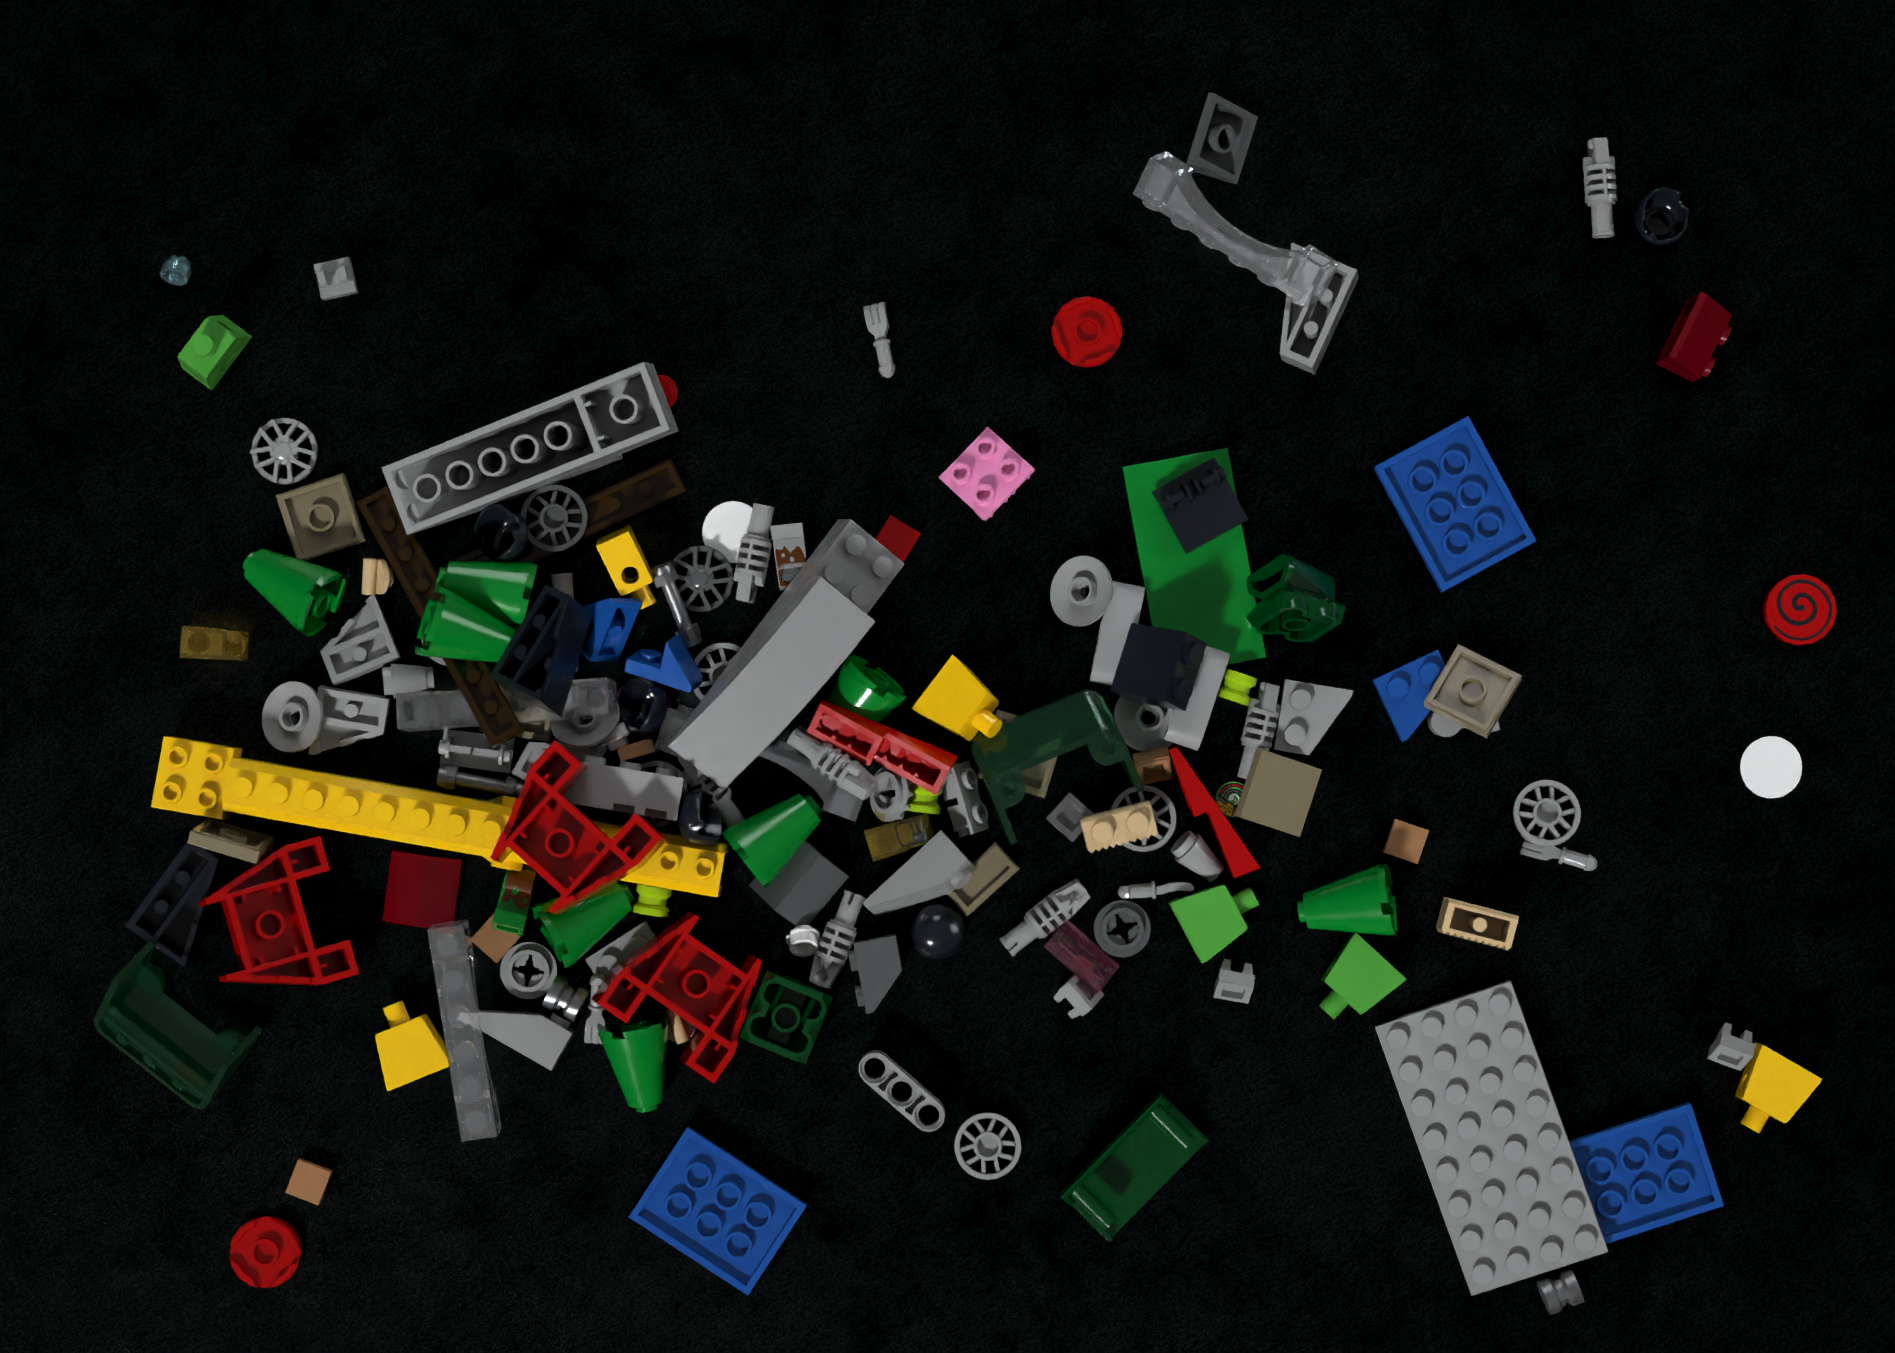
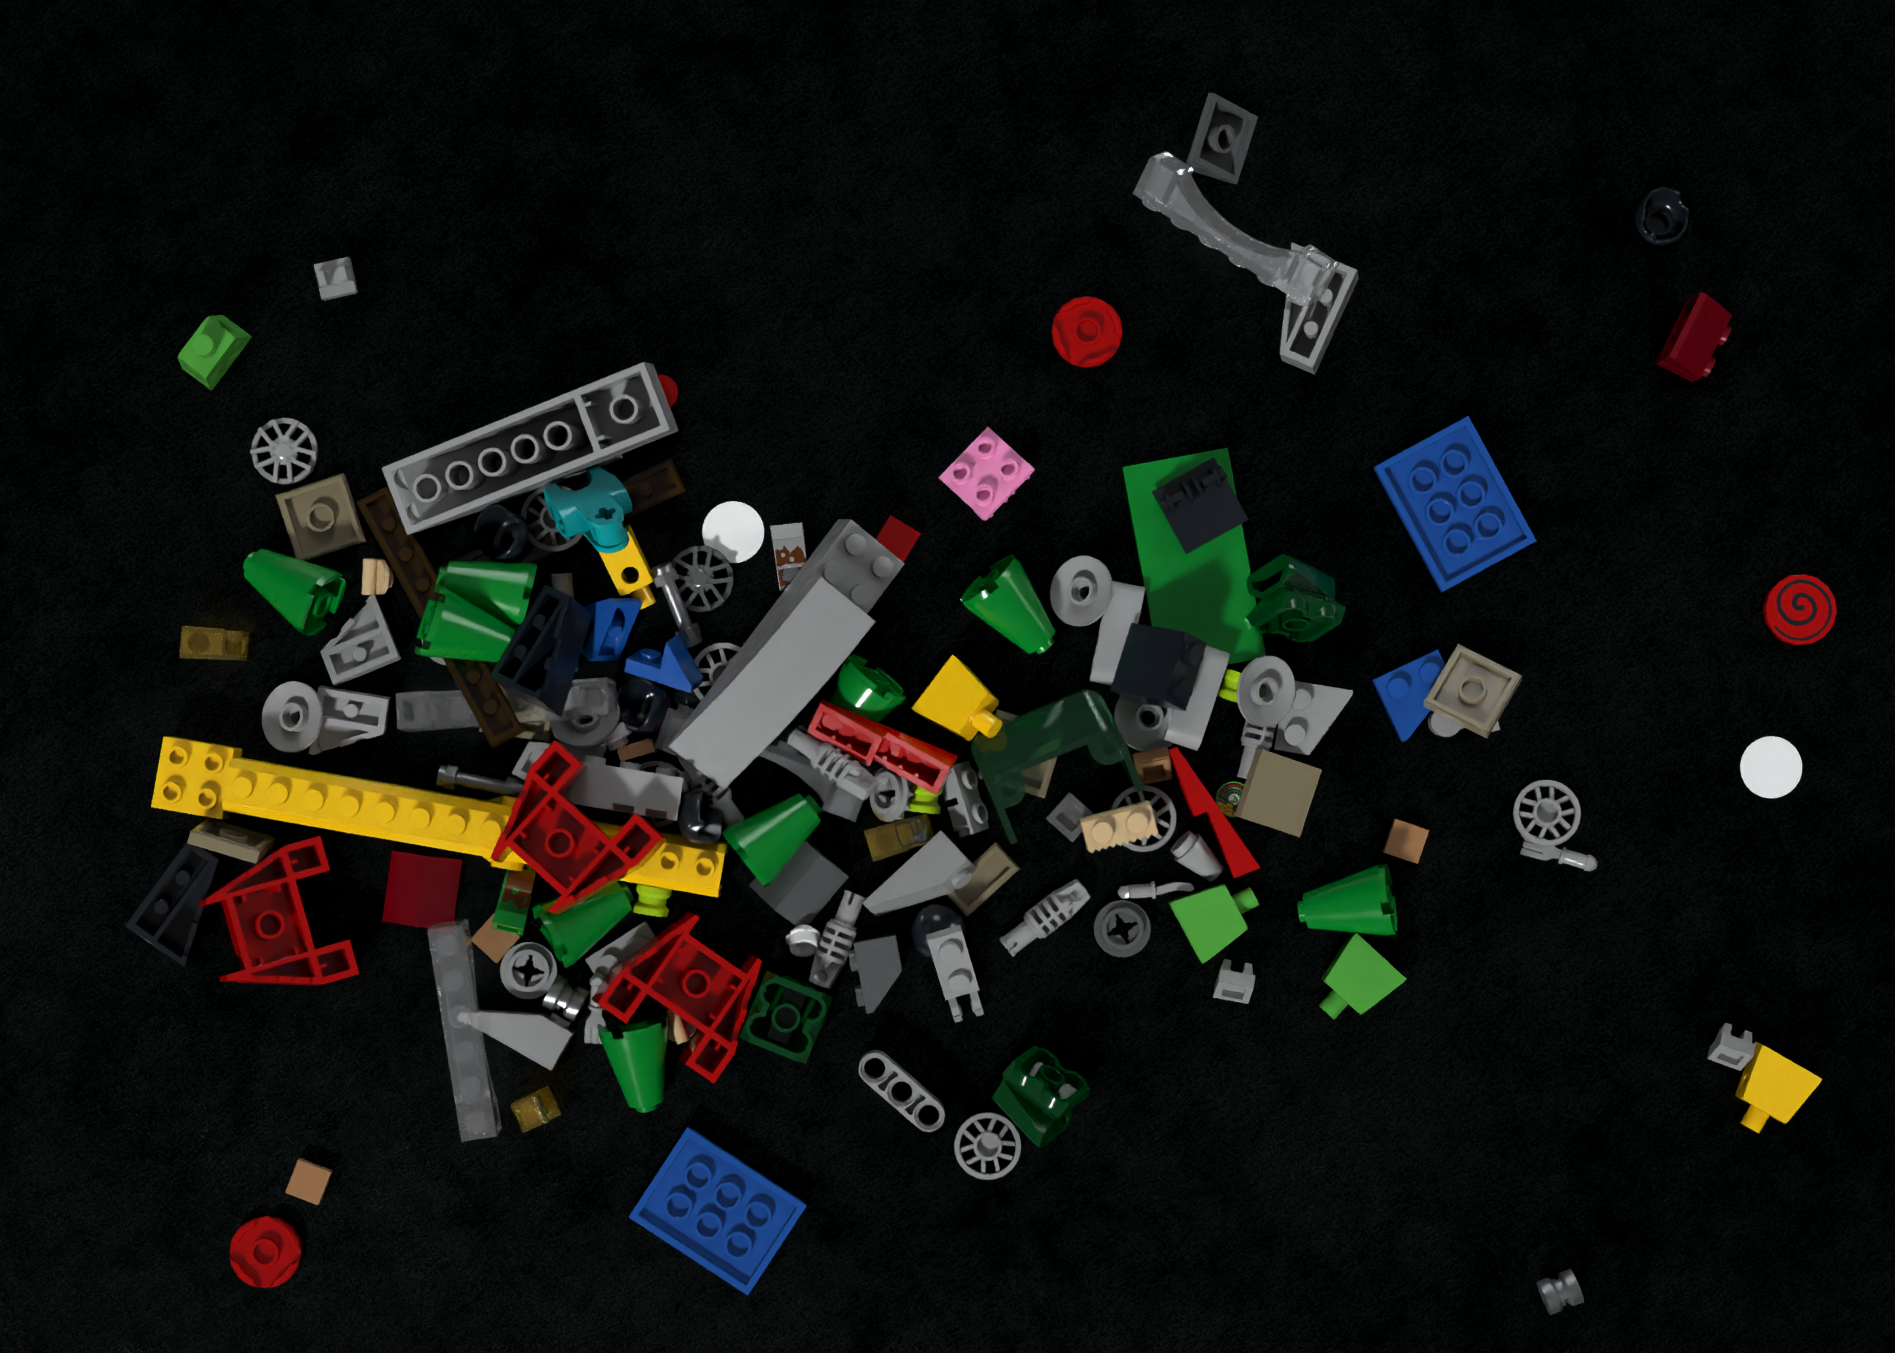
clear green windscreen [93,941,262,1109] -> none
clear light blue hinge [160,255,191,286] -> none
yellow torso [375,1000,456,1091] -> none
light grey cone [382,663,434,698] -> none
light grey hinge [439,729,515,773] -> none
light grey hinge [733,503,775,603] -> none
light grey piece [863,302,895,378] -> none
clear pink tile [1044,920,1120,994] -> none
light grey tile [1053,972,1104,1019] -> none
dark green piece [1059,1092,1209,1242] -> none
light grey plate [1375,980,1608,1296] -> none
tan brick [1436,897,1519,950] -> none
blue plate [1569,1102,1724,1244] -> none
light grey hinge [1583,138,1617,238] -> none
none -> clear yellow leg [510,1085,561,1133]
none -> teal piece [543,466,632,553]
none -> light grey hinge [926,925,984,1023]
none -> green cone [960,555,1055,655]
none -> dark green piece [992,1046,1091,1148]
none -> light grey dish [1237,655,1295,727]

